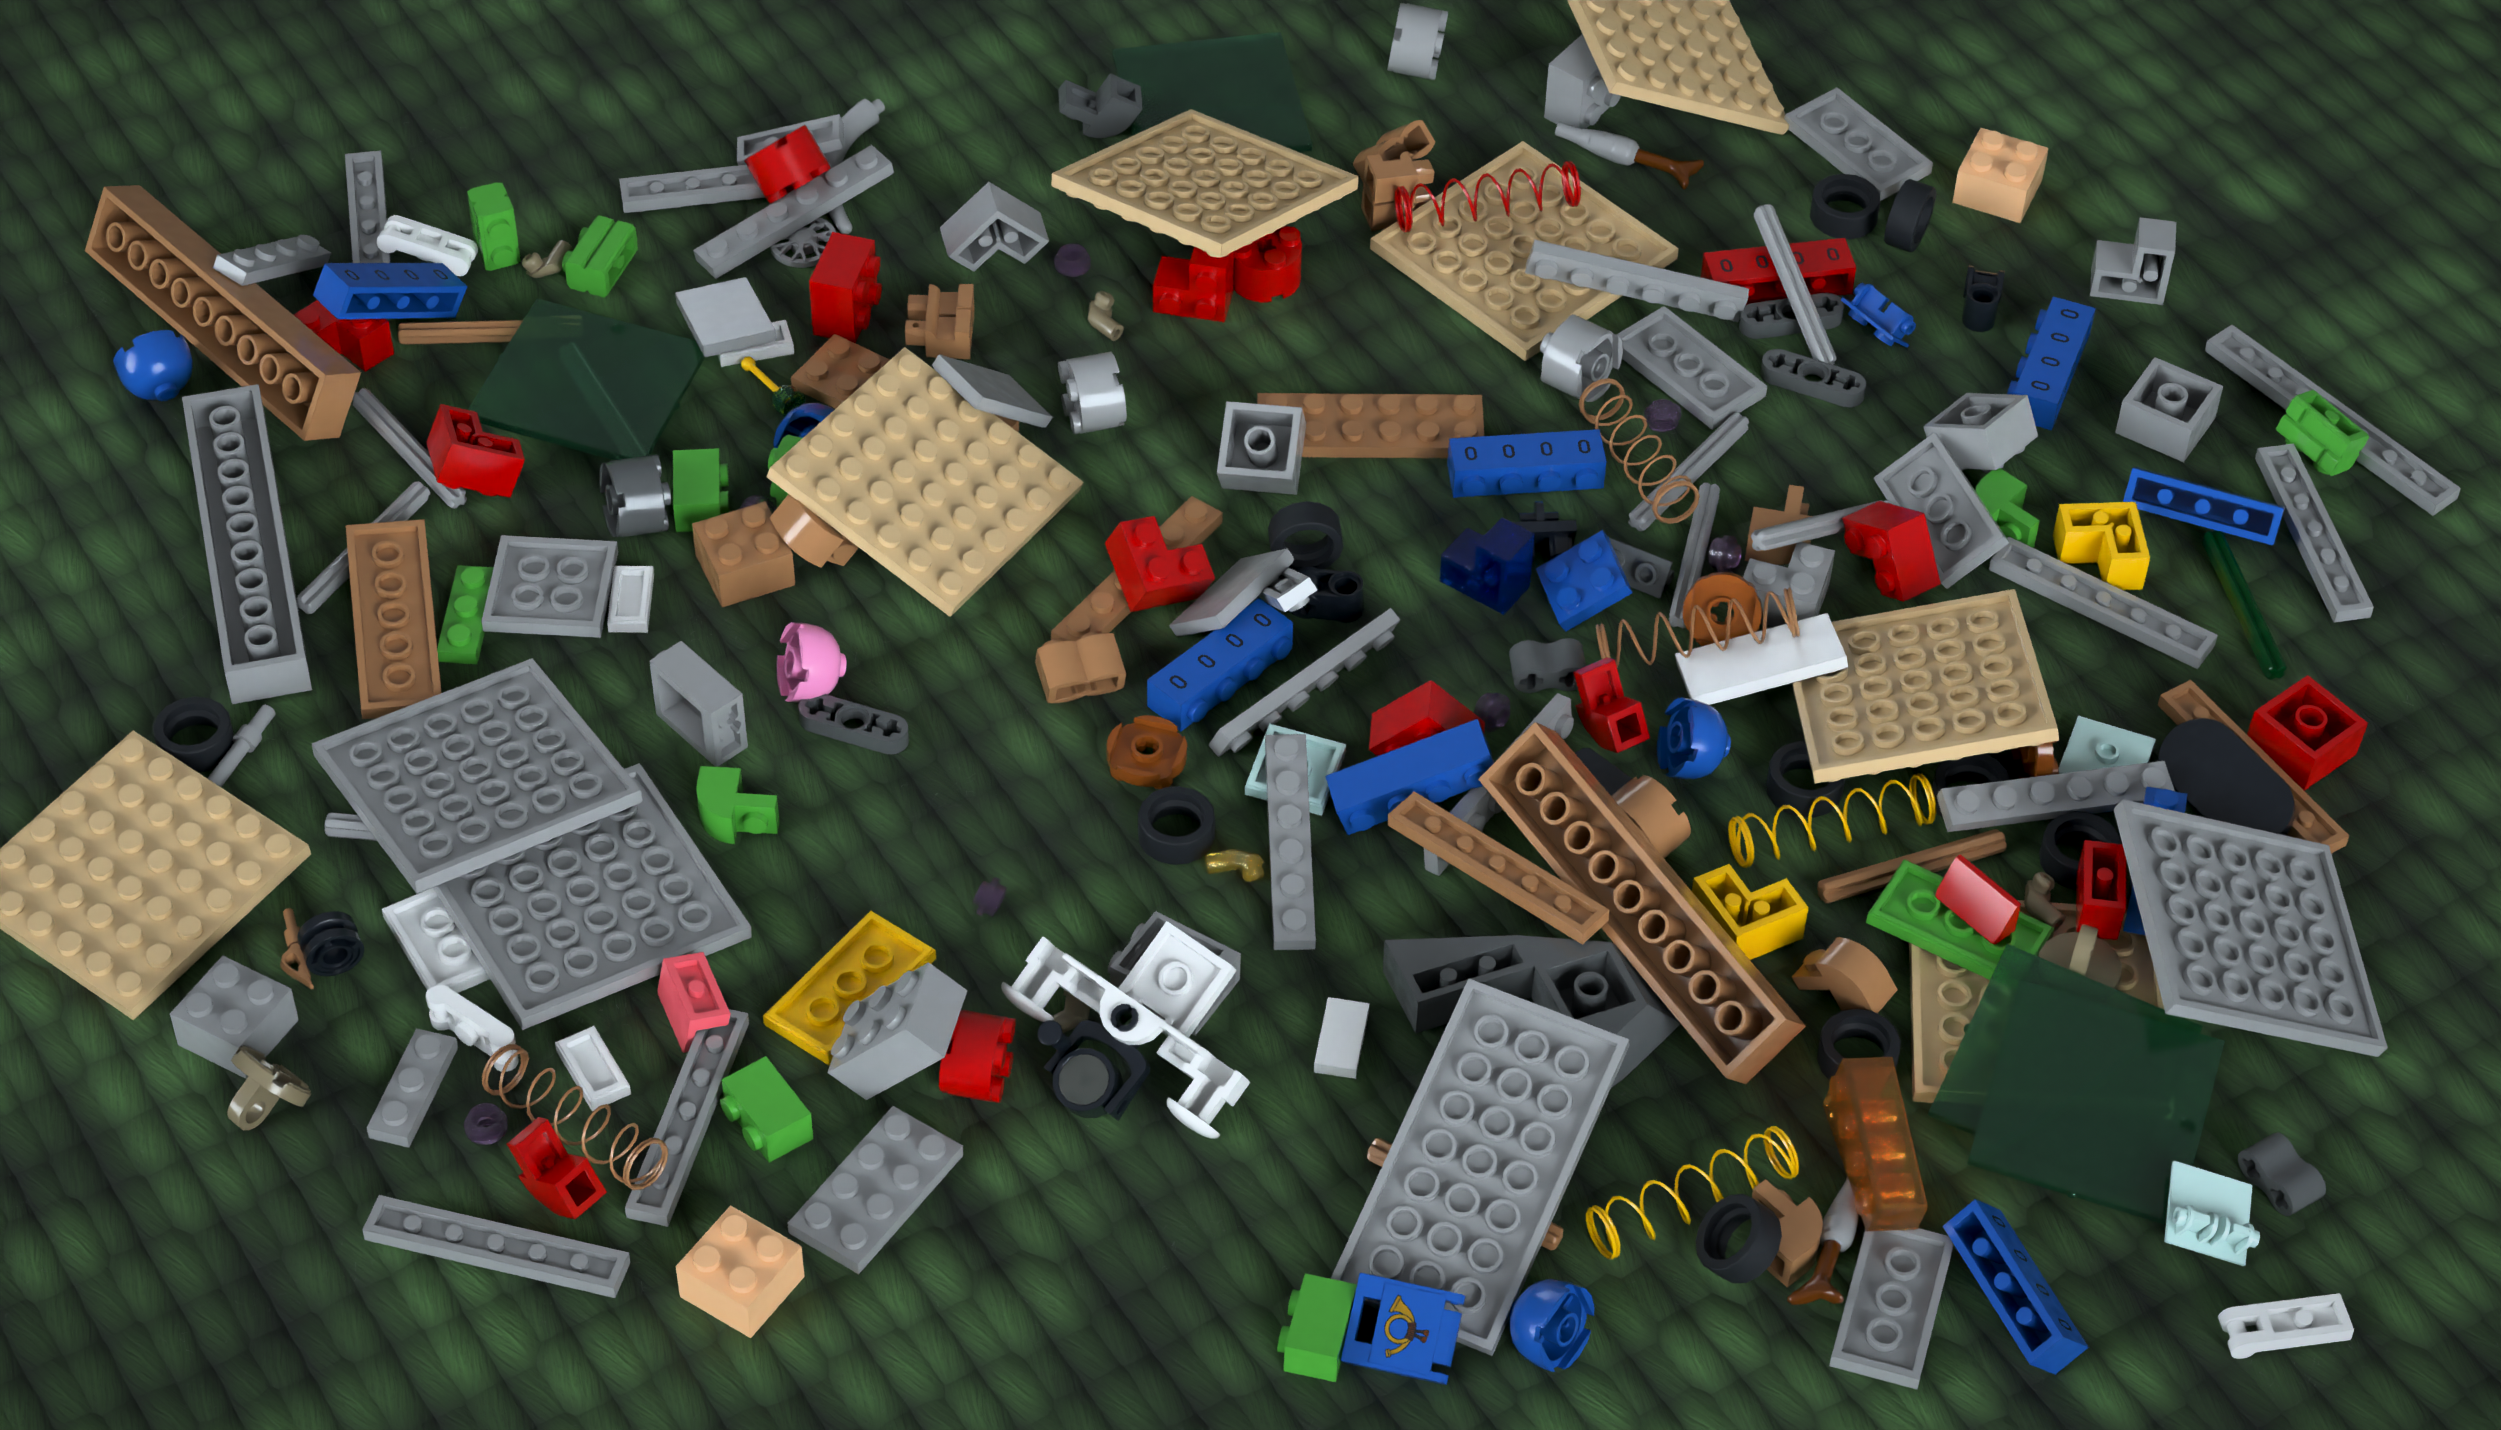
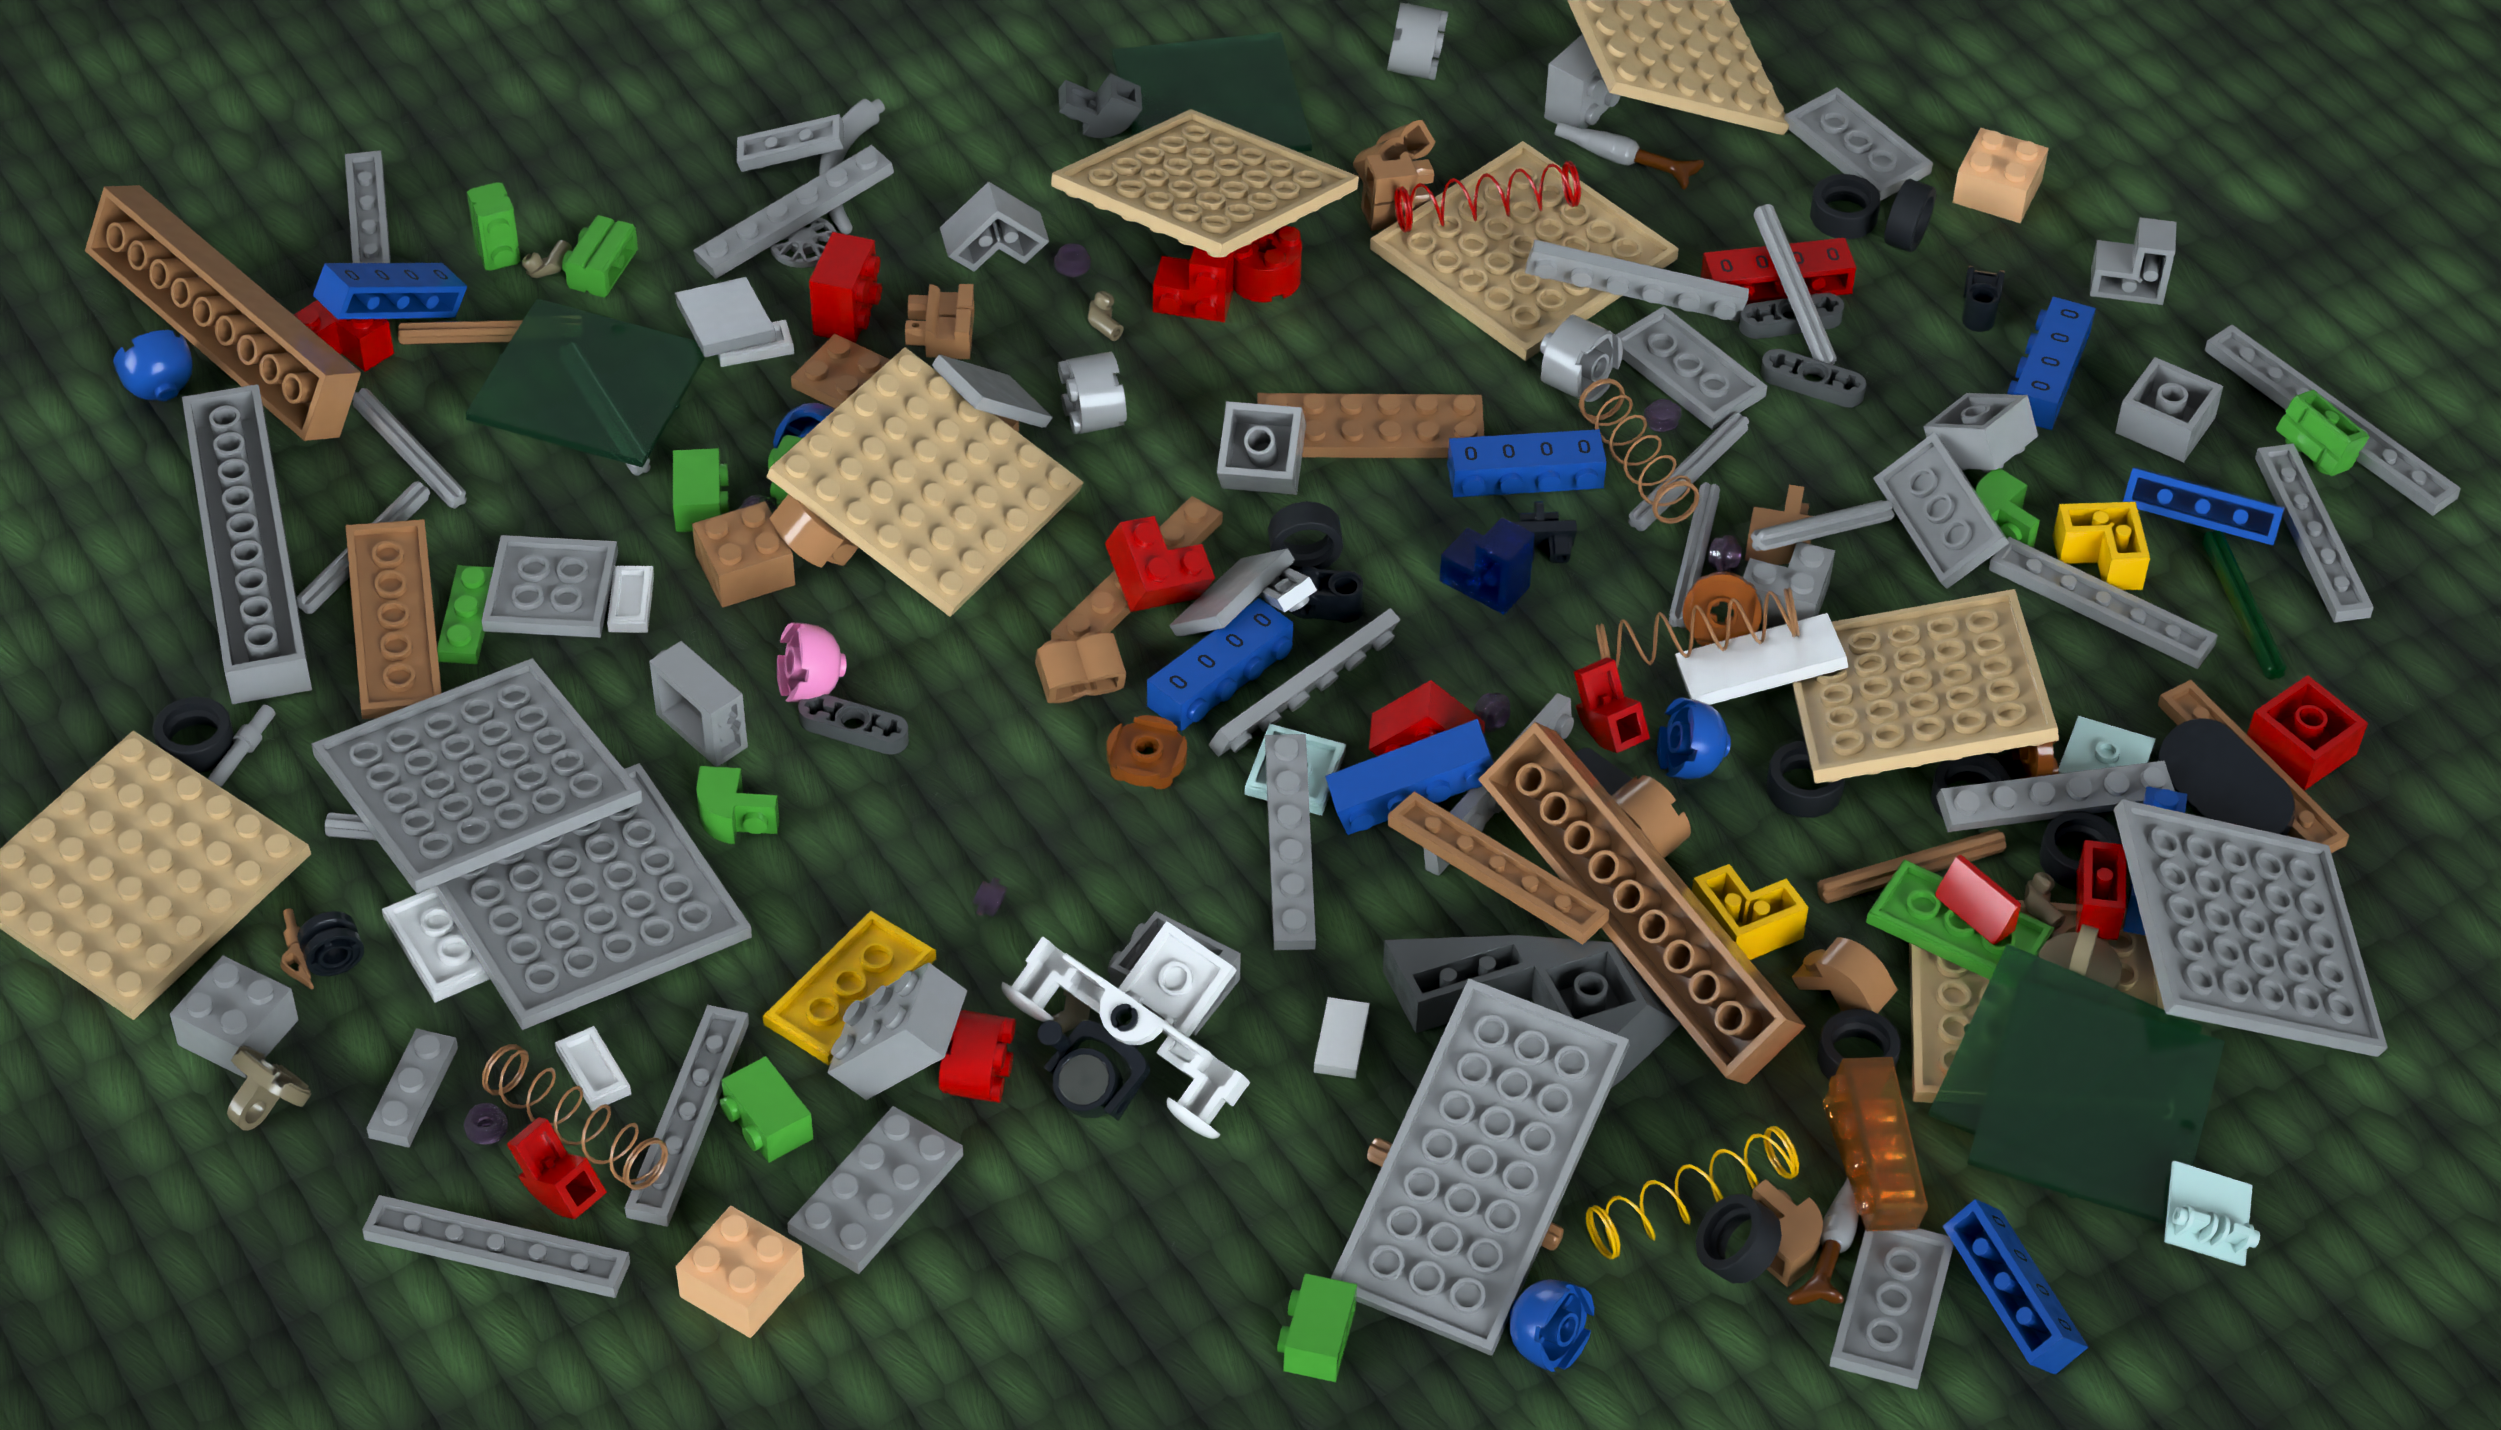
light grey plate [213,235,331,286] -> none
white plate [377,215,478,276] -> none
red brick [426,404,525,498] -> none
white plate [426,985,519,1072] -> none
dark grey brick [599,454,671,537] -> none
light grey plate [619,165,765,213] -> none
coral panel [657,952,731,1053] -> none
clear green hinge [741,357,805,417] -> none
red brick [744,125,831,204] -> none
black tyre [1138,786,1215,865] -> none
clear yellow arm [1205,849,1264,881] -> none
blue container [1341,1273,1466,1385] -> none
dark grey axle [1509,638,1586,693] -> none
blue plate [1536,530,1633,632] -> none
dark grey hinge [1608,537,1675,598] -> none
yellow piece [1728,773,1937,868] -> none
blue hinge [1841,283,1916,348] -> none
red brick [1842,501,1941,602] -> none
white plate [2218,1293,2354,1359] -> none
dark grey axle [2238,1132,2326,1216] -> none

